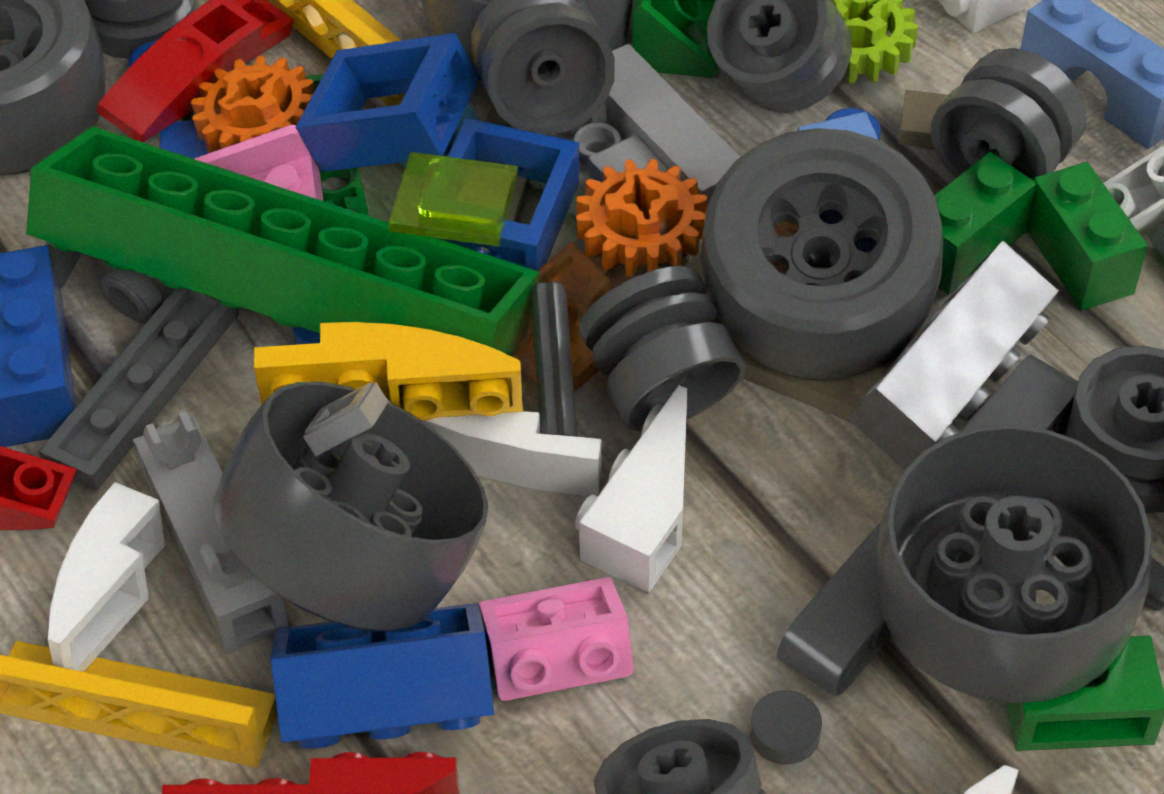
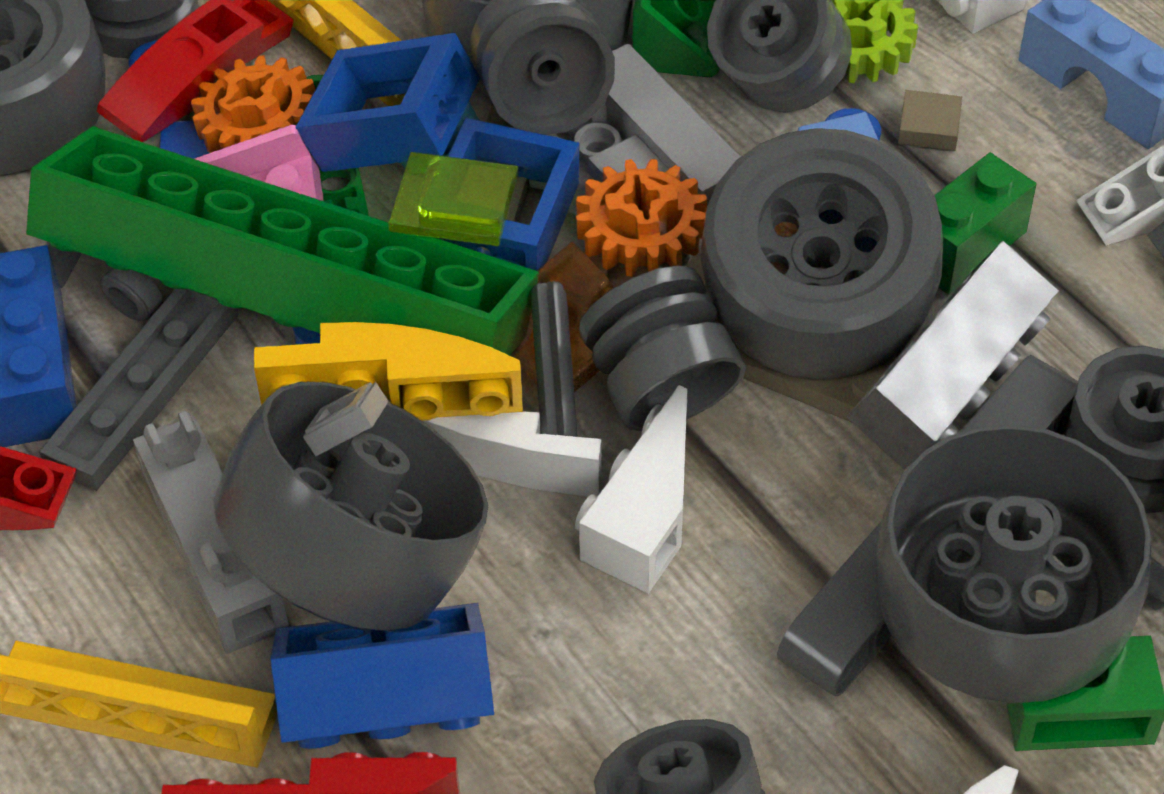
white slope [48,482,165,672] -> none
bright pink bracket [478,576,634,701] -> none
dark grey tile [750,690,822,764] -> none
dark grey wheel [931,48,1086,180] -> none
green brick [1027,161,1148,311] -> none

